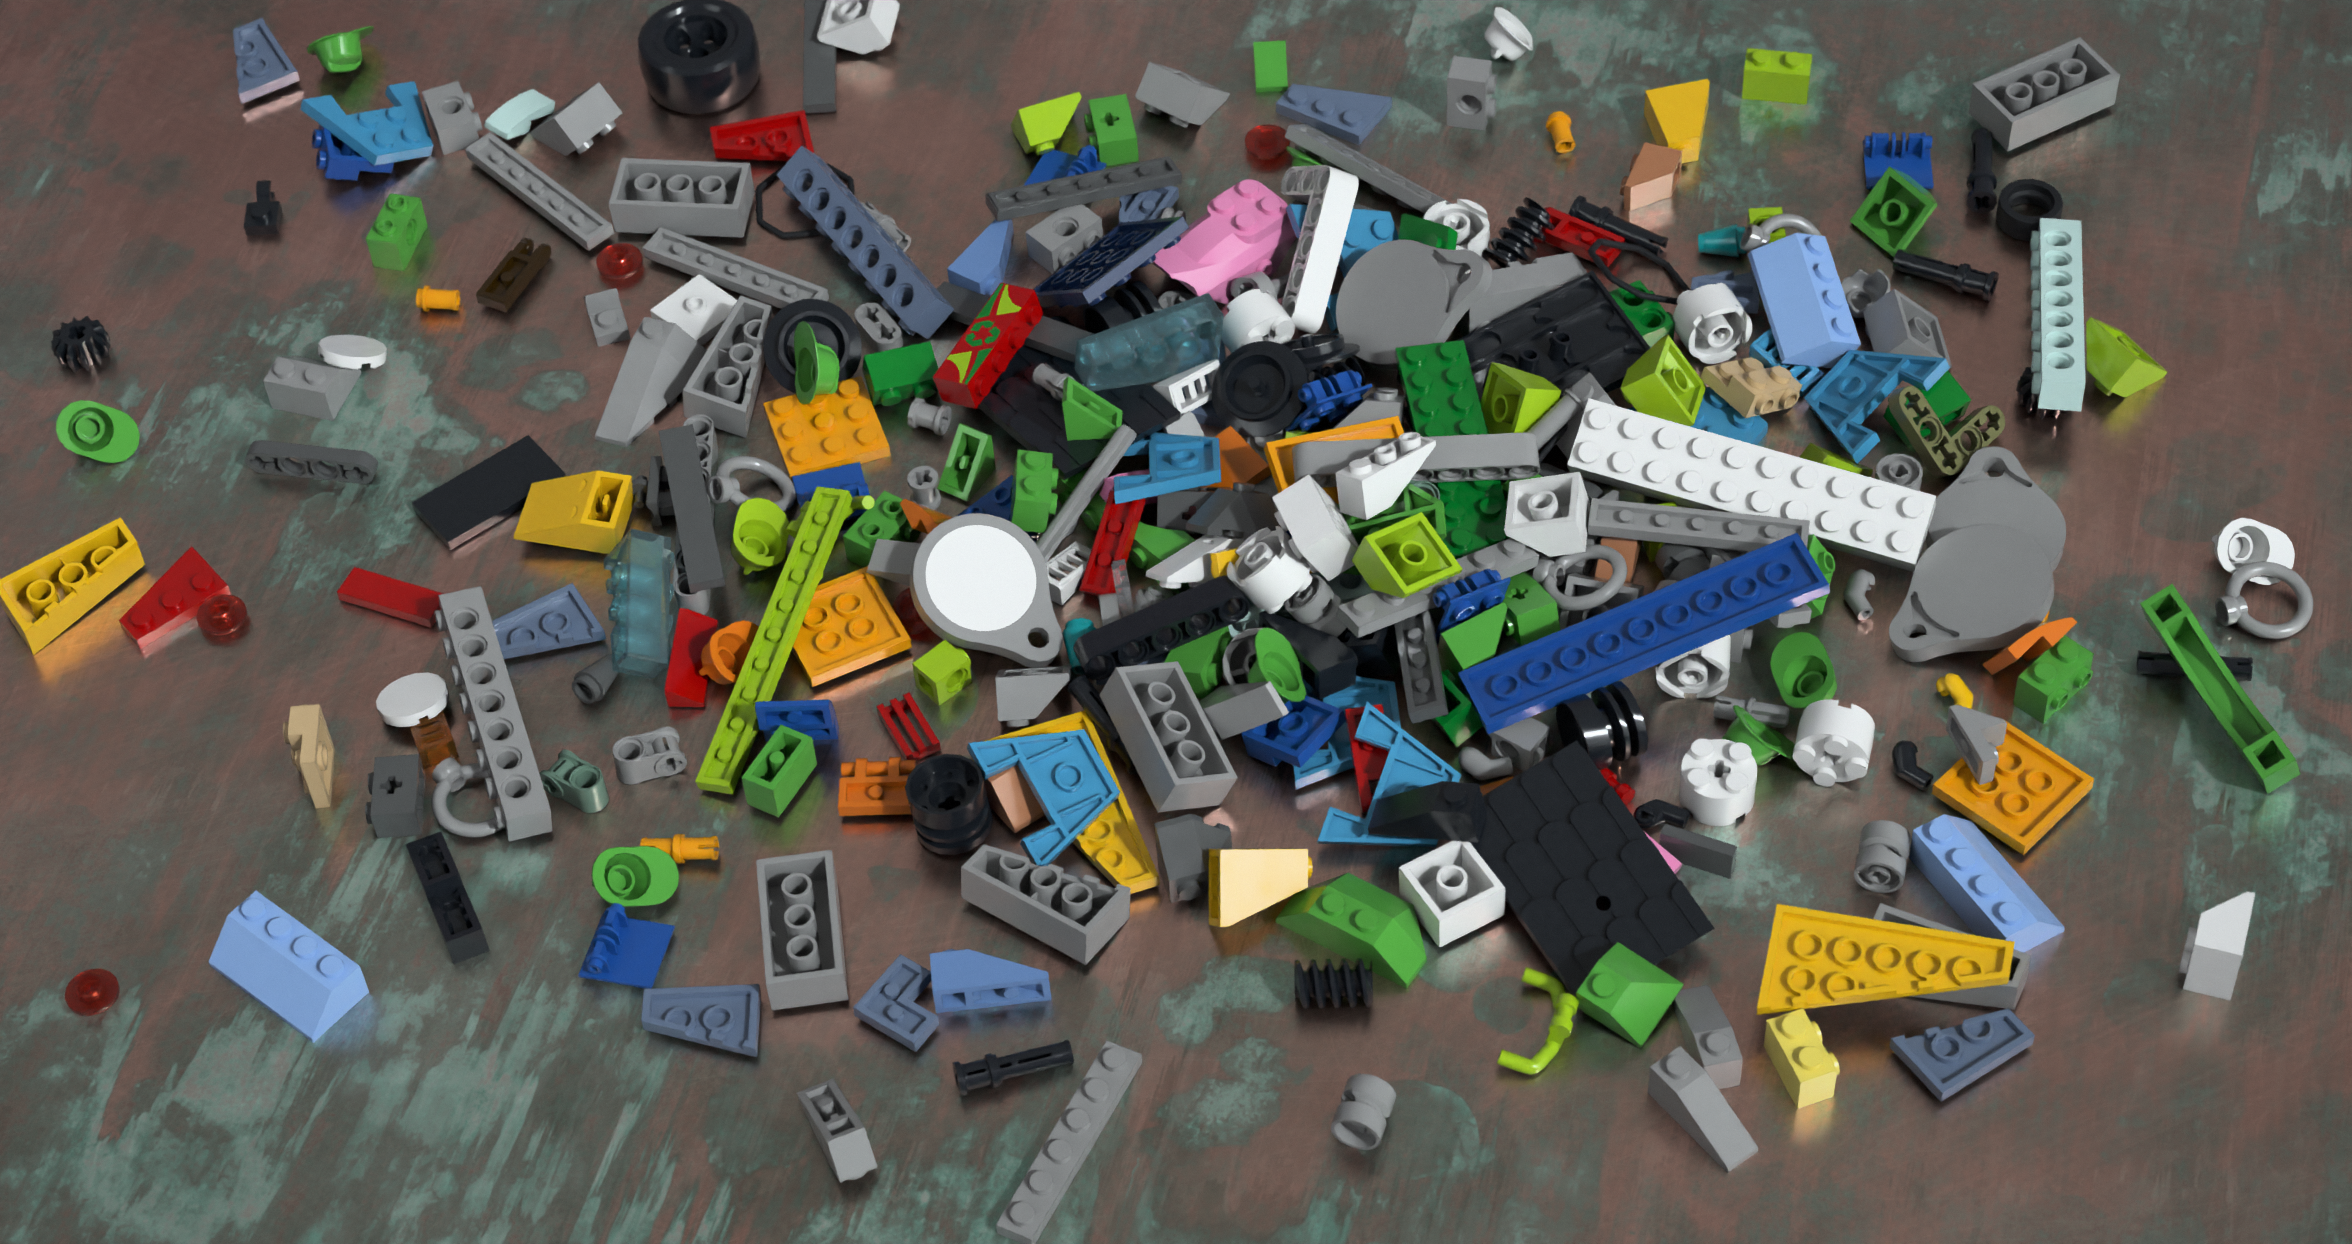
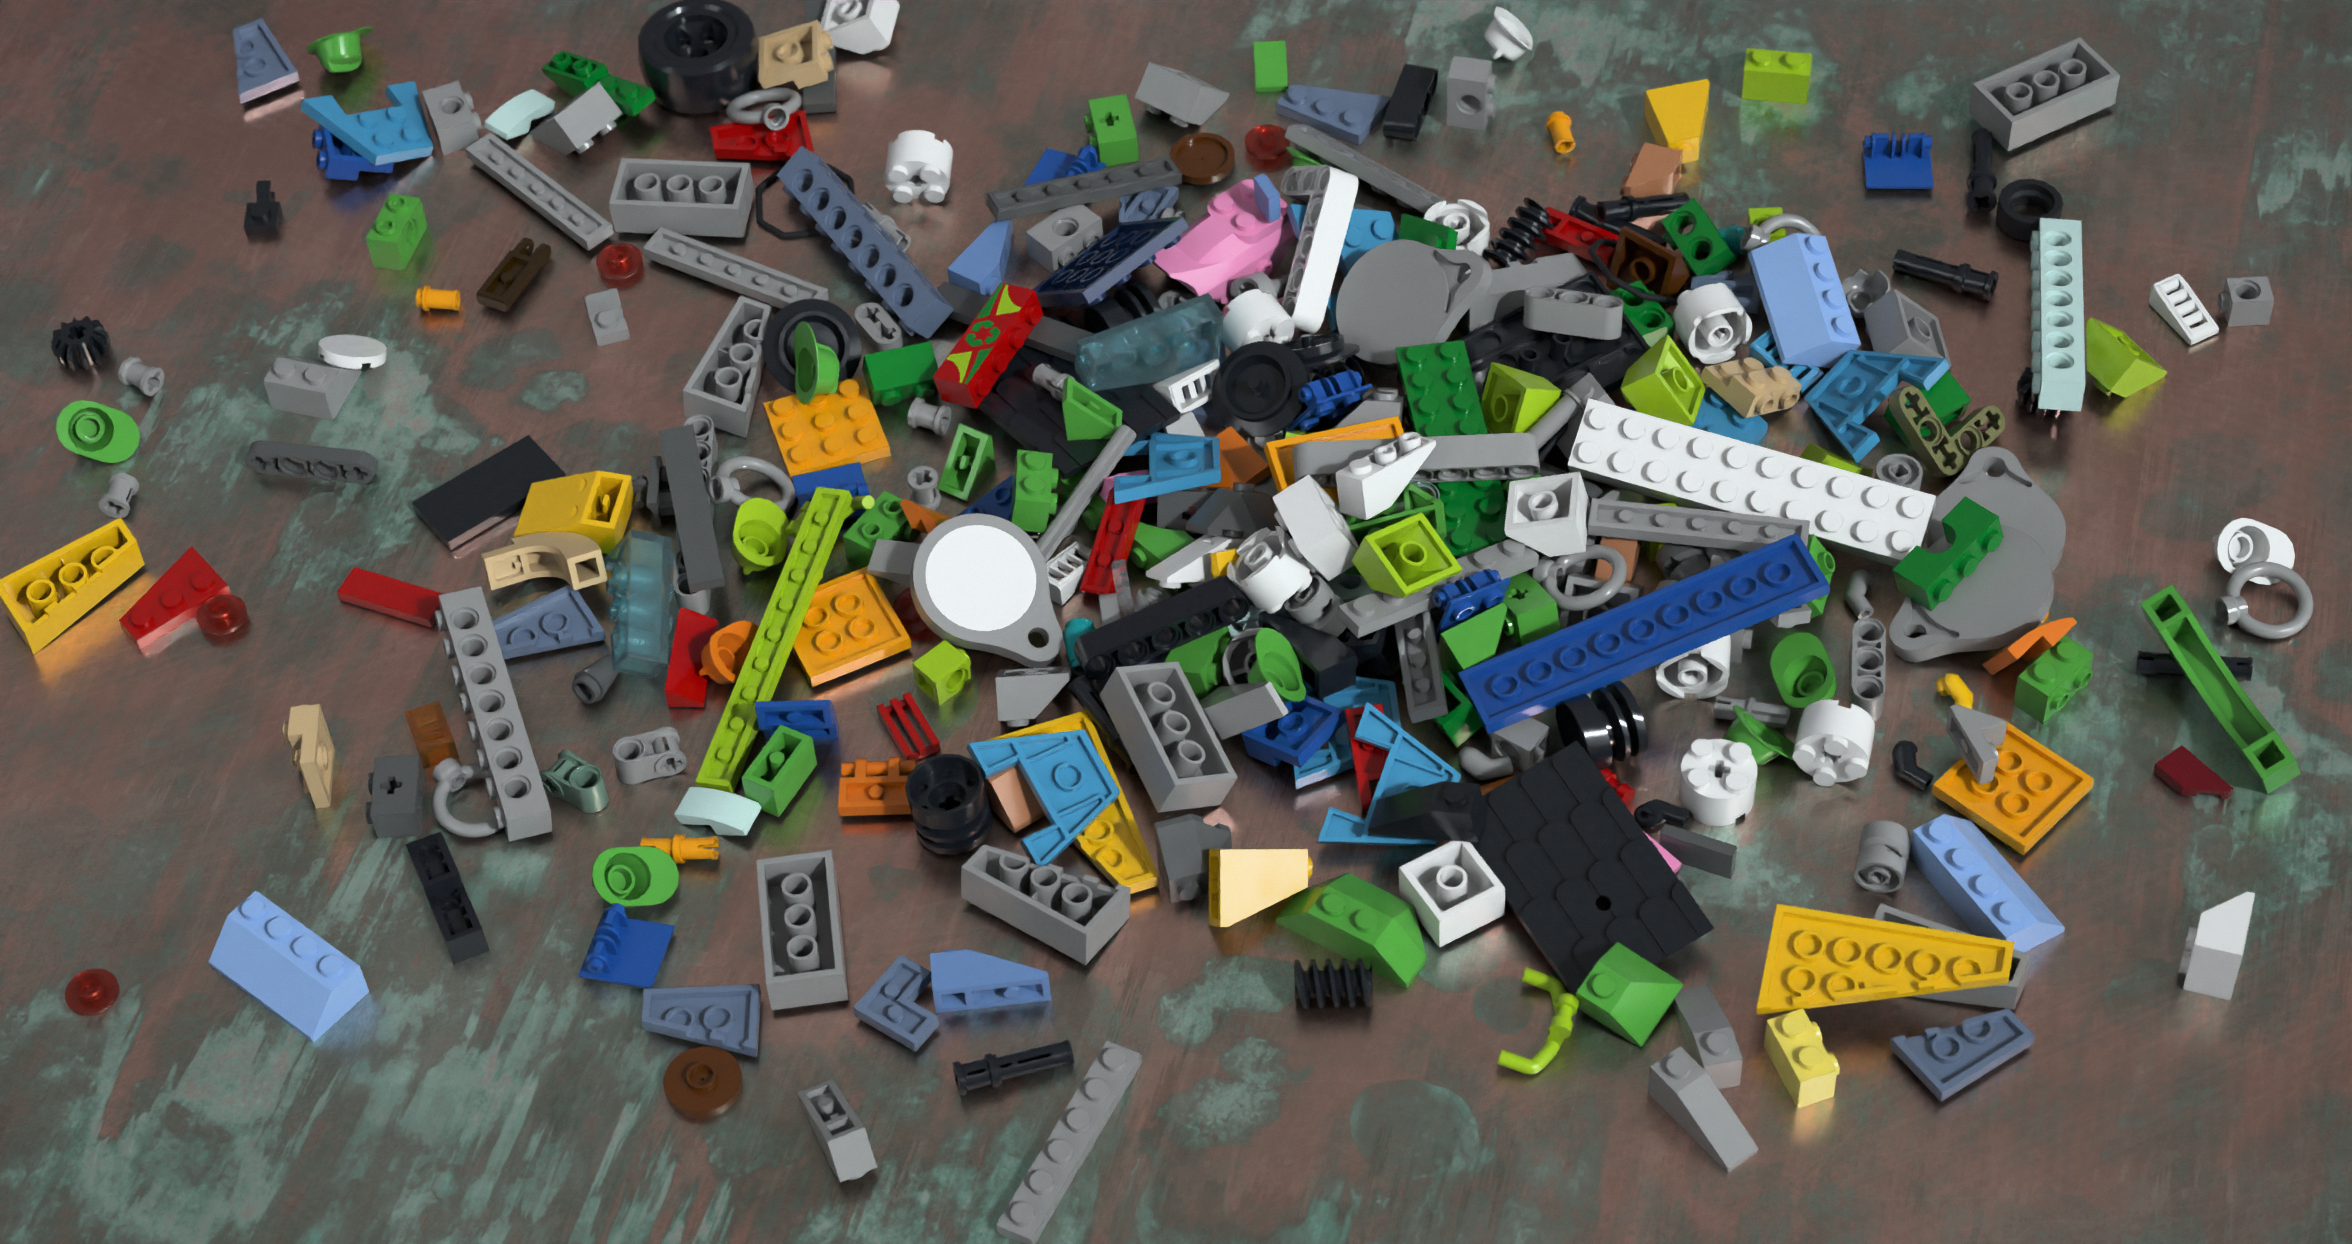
white tile [376,672,450,727] -> none
light grey wedge [595,317,707,447] -> none
white plate [650,274,737,345] -> none
lime slope [1011,92,1082,155] -> none
light grey wheel [1331,1074,1396,1150] -> none
bright green slope [1850,167,1938,257] -> none
none -> light grey bush [98,472,140,518]
none -> light grey bush [118,356,165,396]
none -> tan arch [481,532,608,591]
none -> green slope [541,50,656,120]
none -> reddish brown piece [663,1046,743,1119]
none -> light aqua slope [674,787,762,836]
none -> light grey piece [726,88,802,130]
none -> tan plate [759,20,834,89]
none -> white brick [884,130,953,203]
none -> reddish brown piece [1169,132,1235,185]
none -> medium blue tile [1253,174,1281,223]
none -> black beam [1383,63,1438,141]
none -> light grey beam [1523,286,1623,340]
none -> black pin [1594,192,1690,223]
none -> reddish brown slope [1606,226,1690,311]
none -> green brick [1661,198,1737,277]
none -> light grey beam [1849,617,1886,722]
none -> green arch [1893,496,2004,611]
none -> white slope [2148,274,2219,345]
none -> dark red tile [2153,745,2233,799]
none -> light grey brick [2217,276,2274,327]

